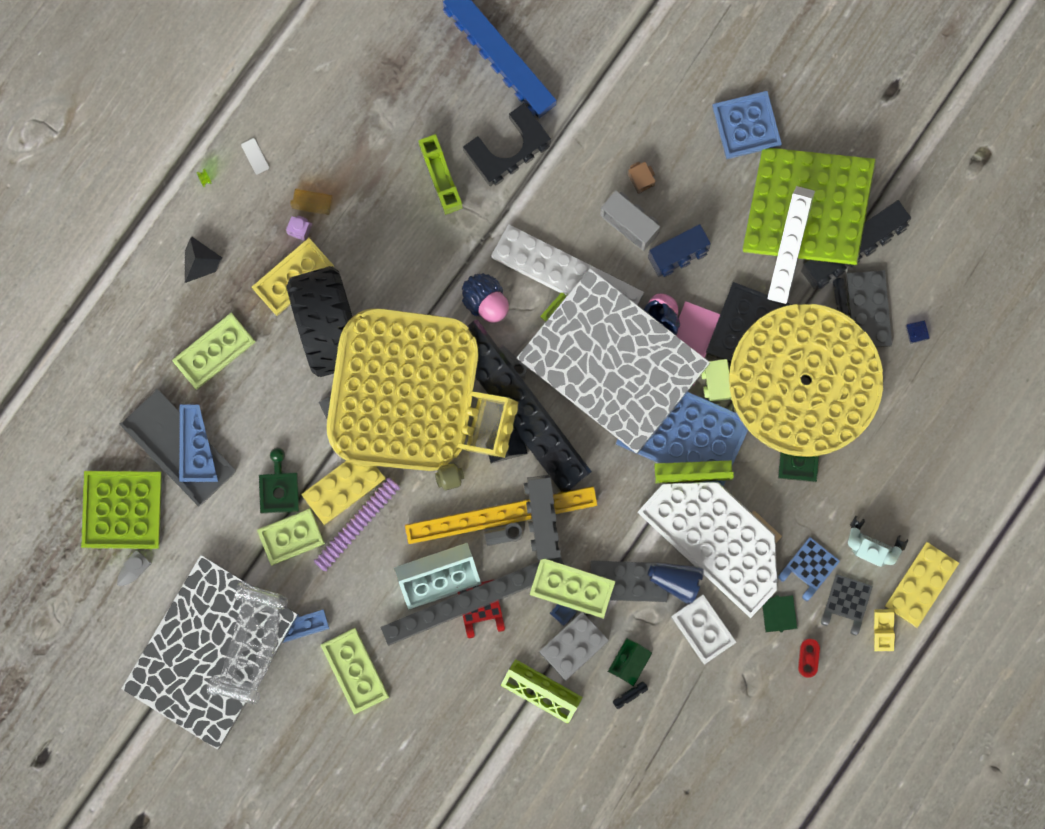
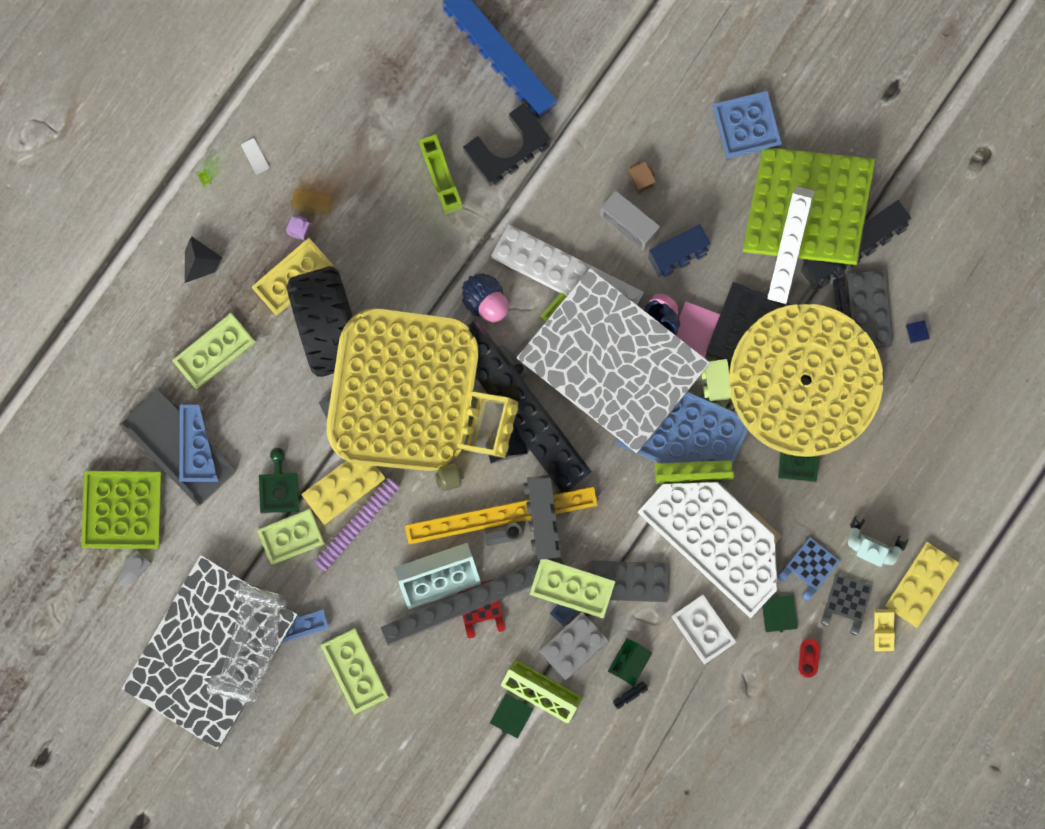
dark blue cone [647,562,704,605] -> none
none -> dark green piece [490,694,534,739]

